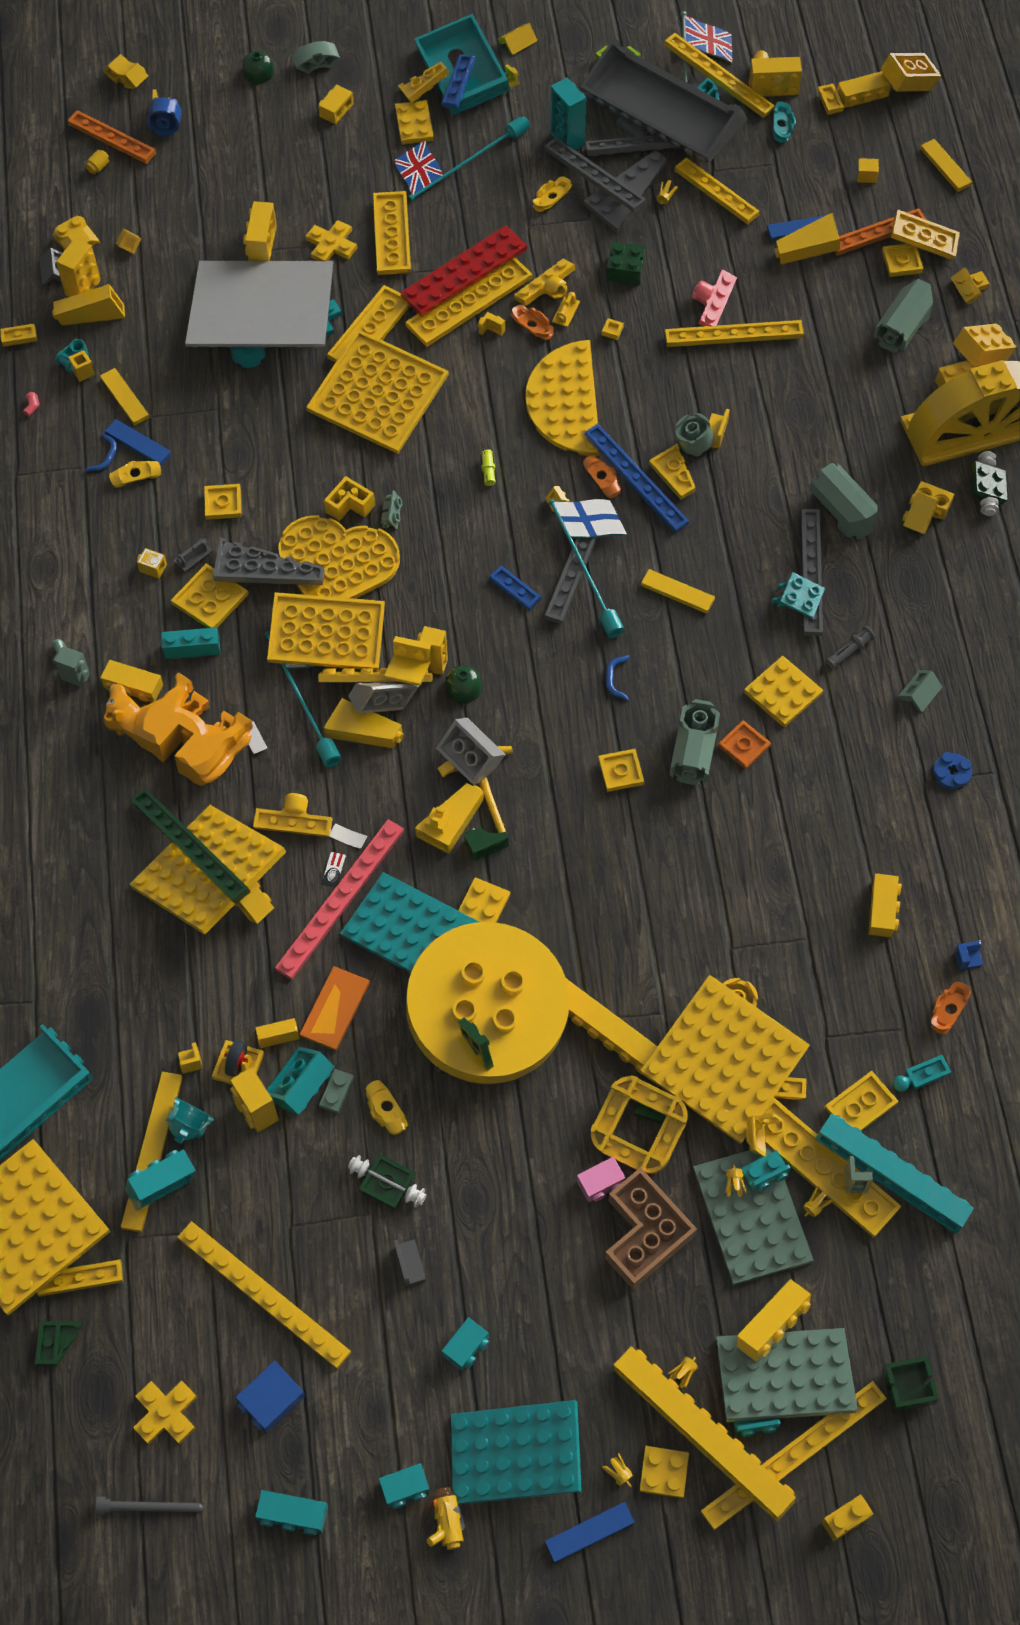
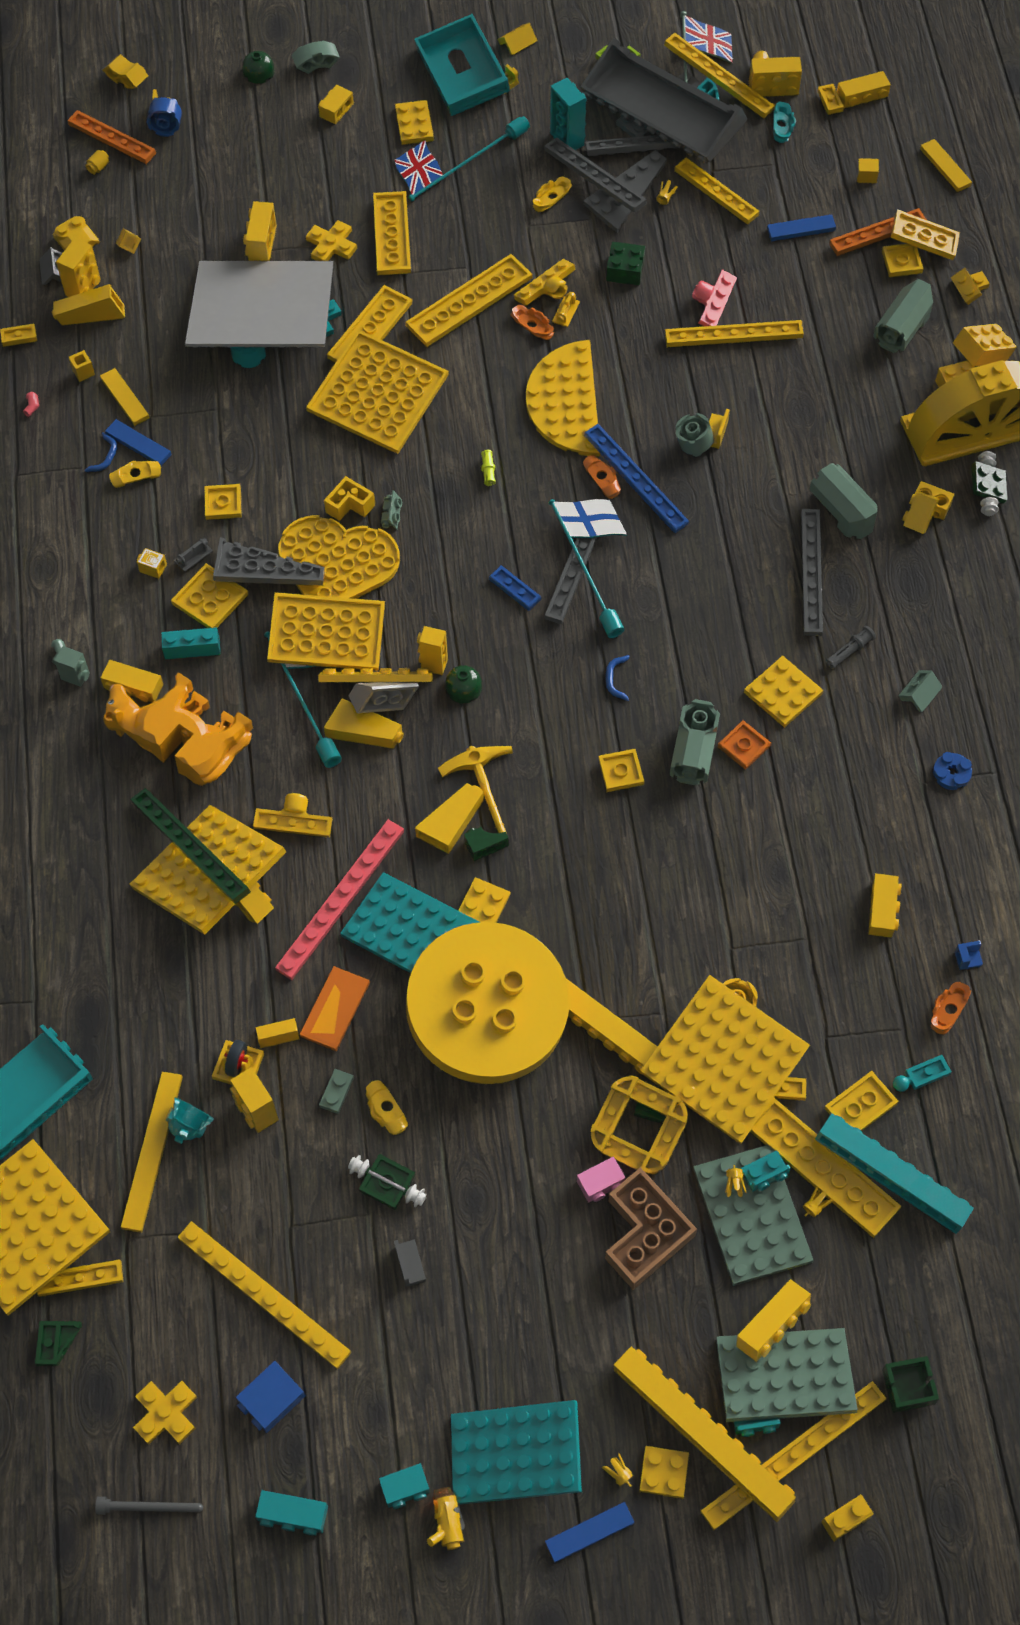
teal piece [55,339,89,372] -> none
teal brick [125,1149,196,1211] -> none
yellow panel [178,1042,203,1074] -> none
white sticker [249,721,267,754] -> none
teal slope [266,1047,335,1115] -> none
sticker [322,852,346,887] -> none
white sticker [330,824,367,848] -> none
yellow bracket [385,636,432,686] -> none
yellow wing [398,62,450,103] -> none
red plate [400,225,527,317] -> none
yellow tile [425,806,451,833] -> none
light grey slope [436,718,506,785] -> none
blue tile [441,54,476,109] -> none
teal brick [442,1317,490,1372] -> none
dark green wing [458,1017,494,1071] -> none
yellow bracket [478,312,505,336] -> none
yellow tile [545,486,570,512] -> none
yellow plate [602,318,624,340] -> none
yellow tile [641,569,715,614] -> none
yellow wing [649,443,696,500] -> none
yellow piece [668,1357,698,1388] -> none
yellow piece [746,1114,781,1157] -> none
teal plate [771,572,825,619] -> none
yellow slope [774,213,841,264] -> none
sand green panel [845,1156,873,1193] -> none
yellow brick [880,53,941,92] -> none

